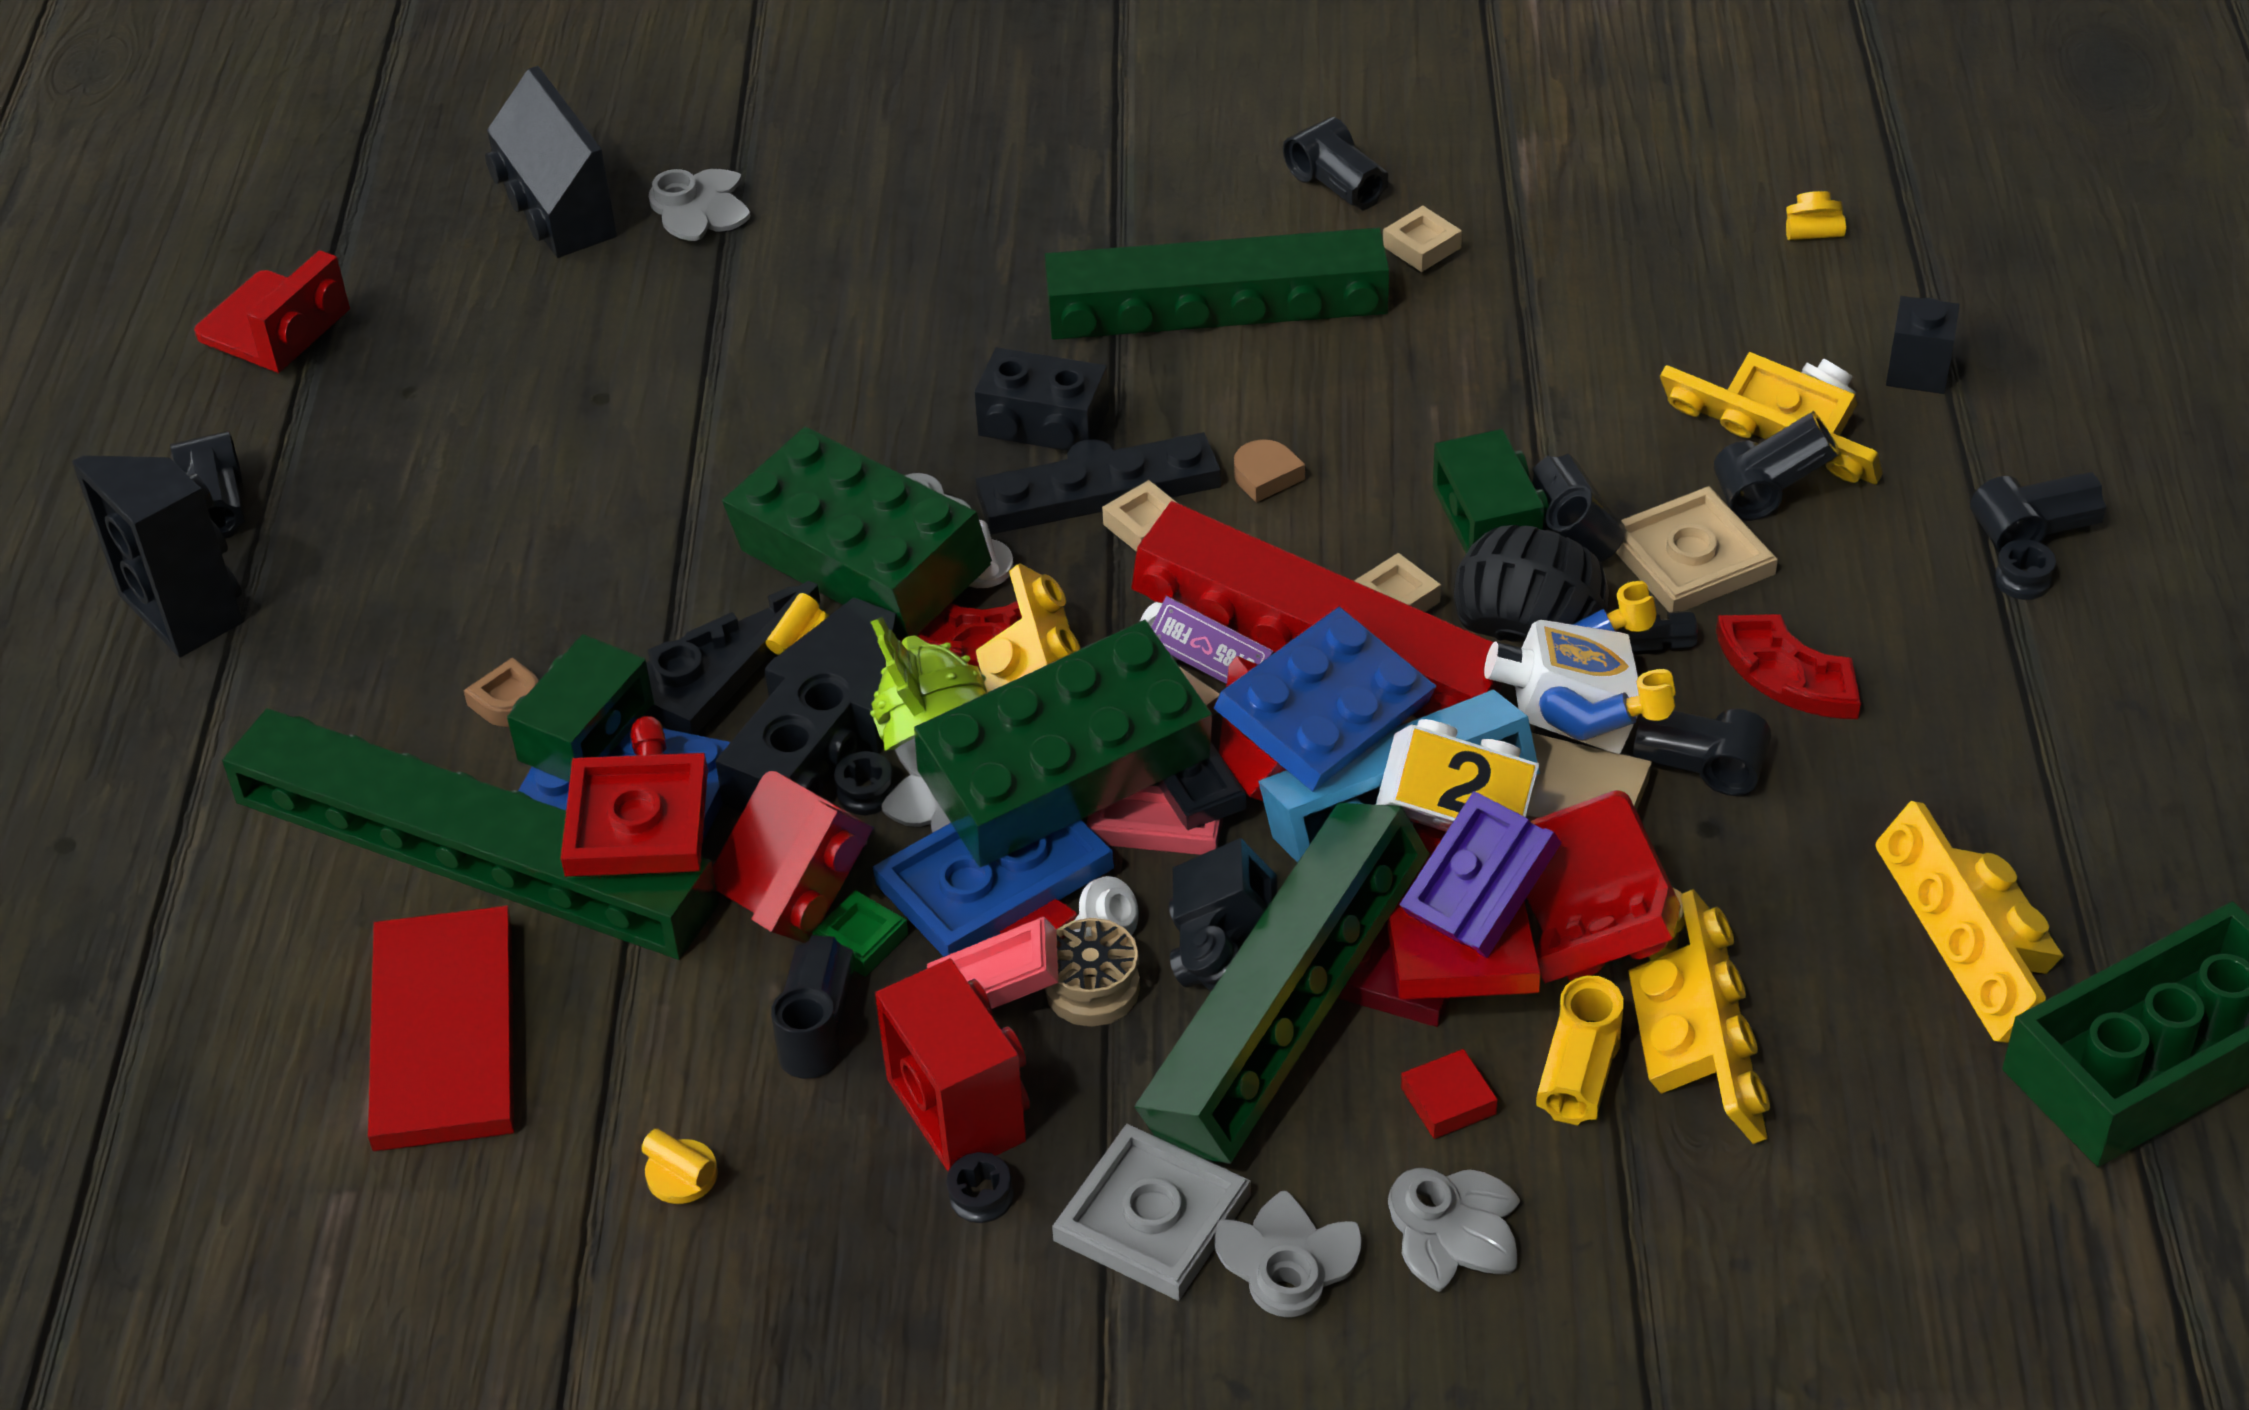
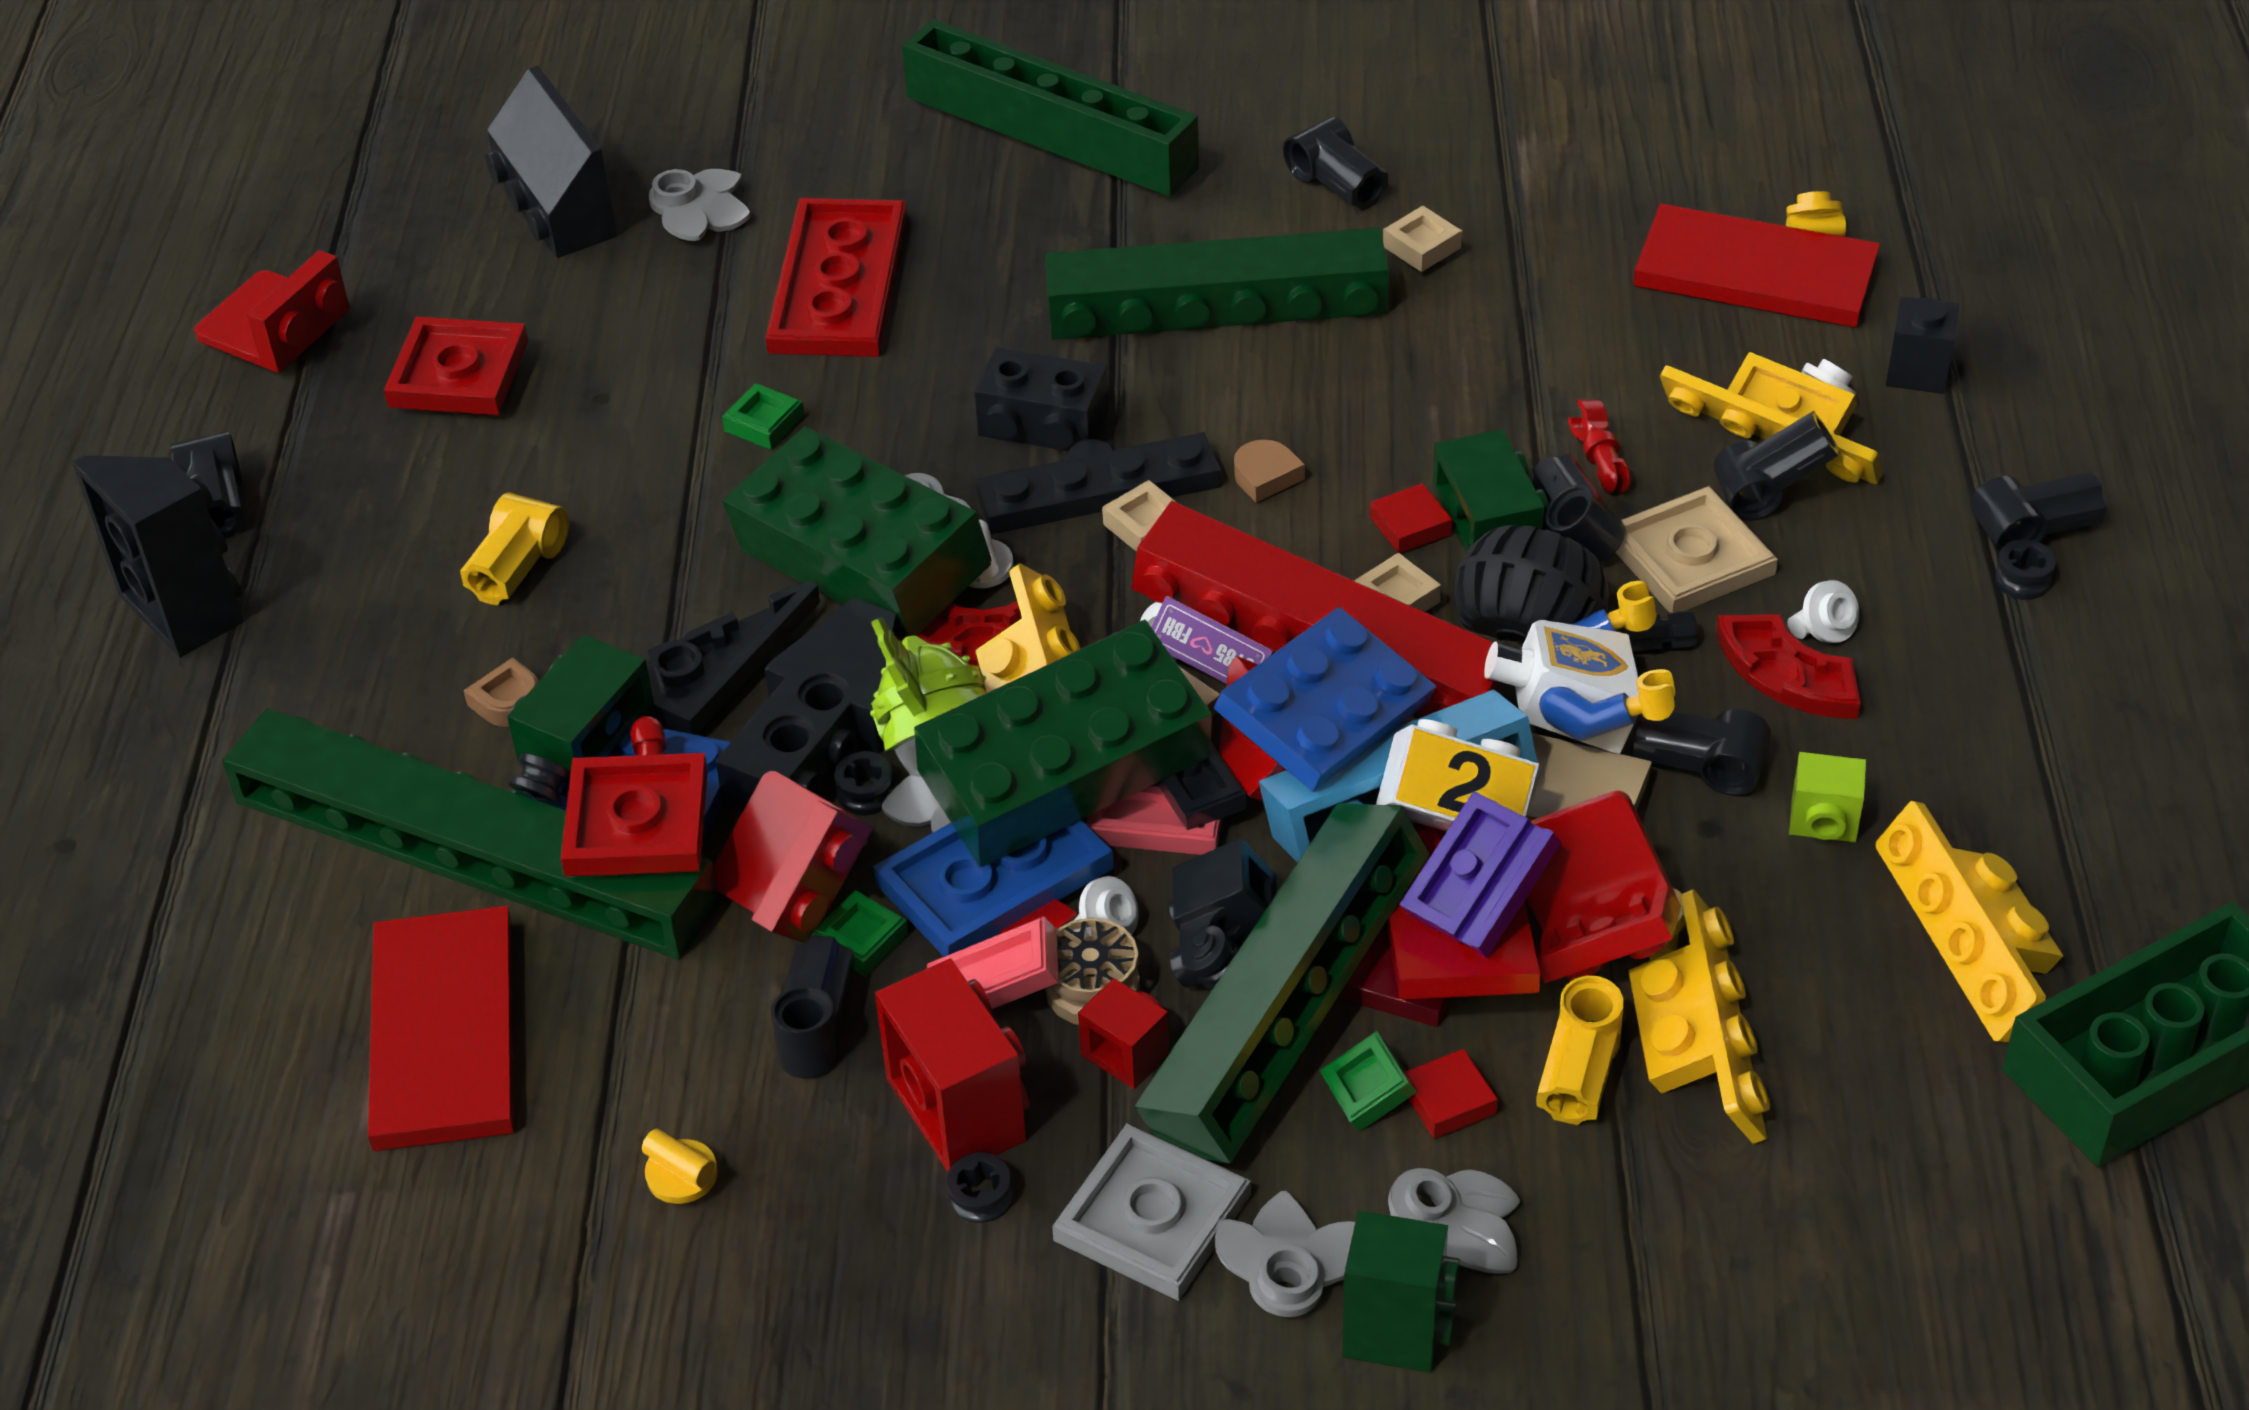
yellow plate [765,593,829,655] -> none
none -> red plate [384,316,529,415]
none -> yellow piece [460,492,569,606]
none -> black bush [508,753,571,807]
none -> green tile [722,383,805,450]
none -> red tile [766,198,908,357]
none -> dark green brick [902,19,1199,197]
none -> red plate [1078,978,1169,1089]
none -> green tile [1319,1031,1417,1132]
none -> dark green brick [1342,1210,1460,1373]
none -> red tile [1370,483,1452,553]
none -> red piece [1568,399,1632,494]
none -> red tile [1633,203,1880,327]
none -> white plate [1787,580,1859,643]
none -> lime plate [1789,752,1866,843]

